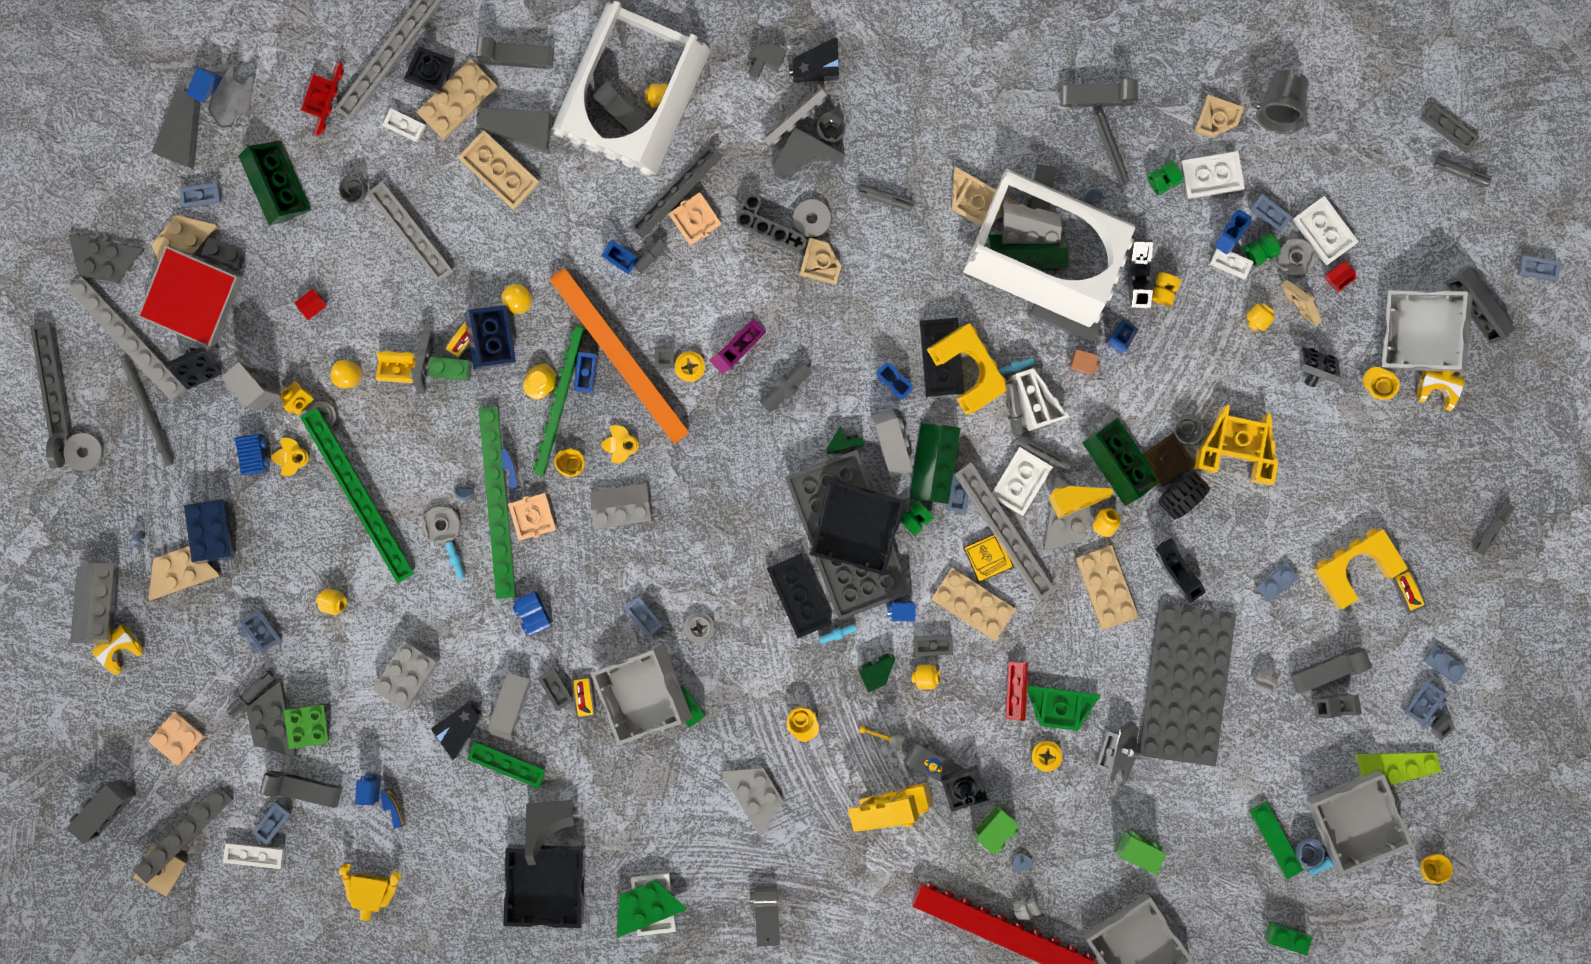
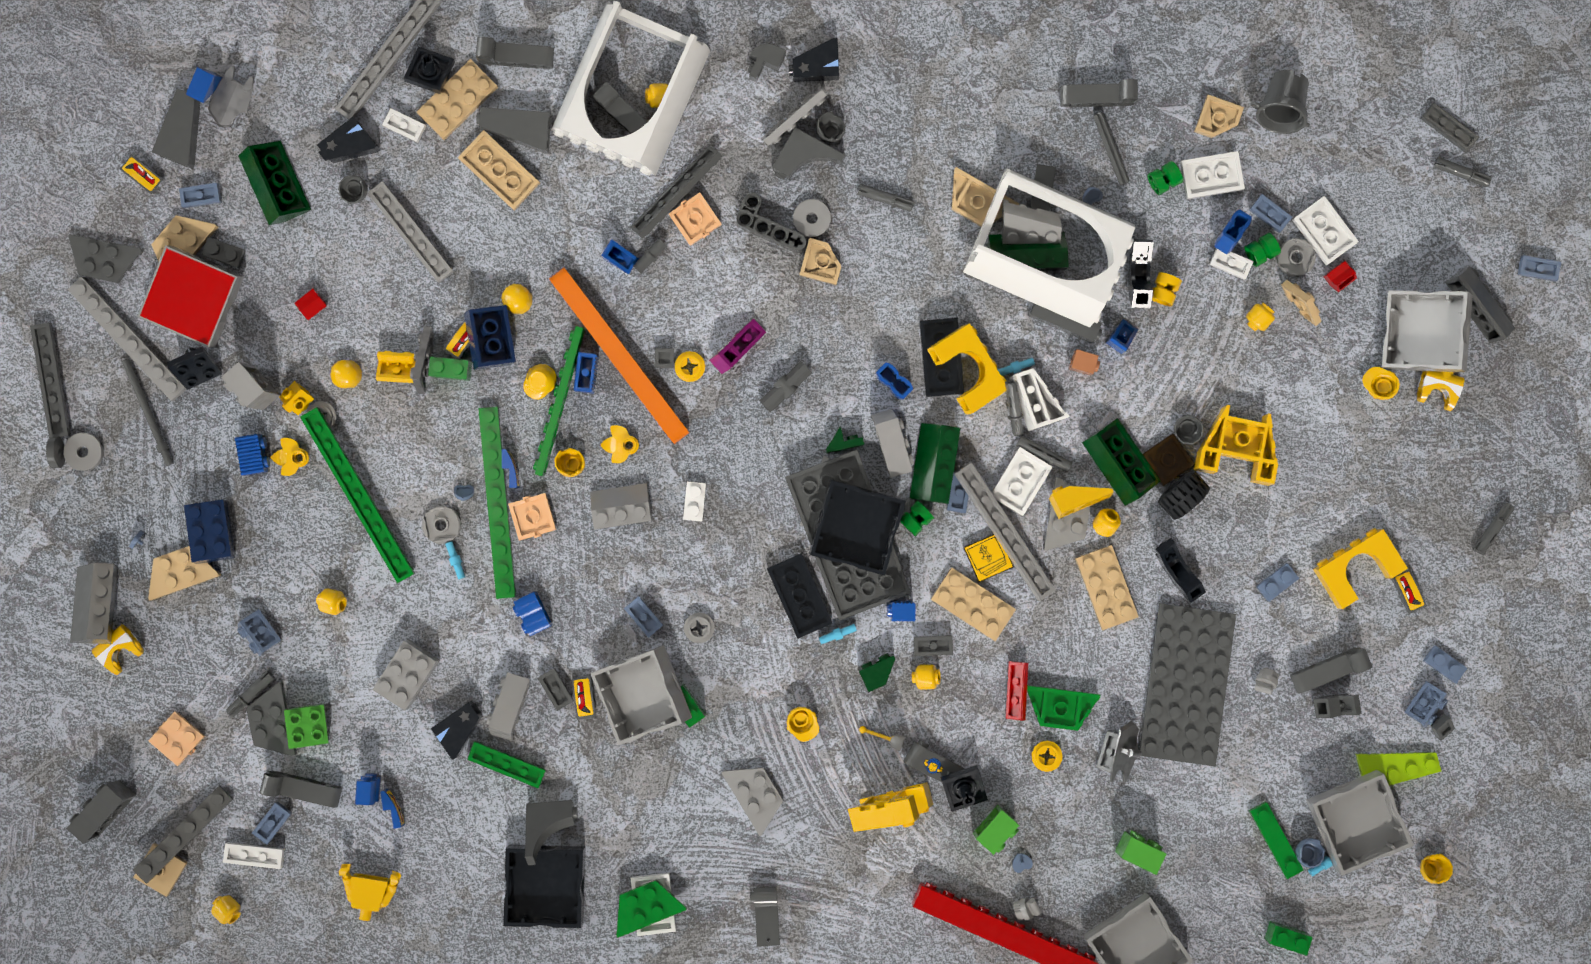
red bracket [300,62,344,137] -> none
black plate [1299,347,1341,387] -> none
none -> slope [120,154,163,194]
none -> yellow head [211,895,241,924]
none -> black slope [317,117,380,163]
none -> white plate [683,482,706,522]

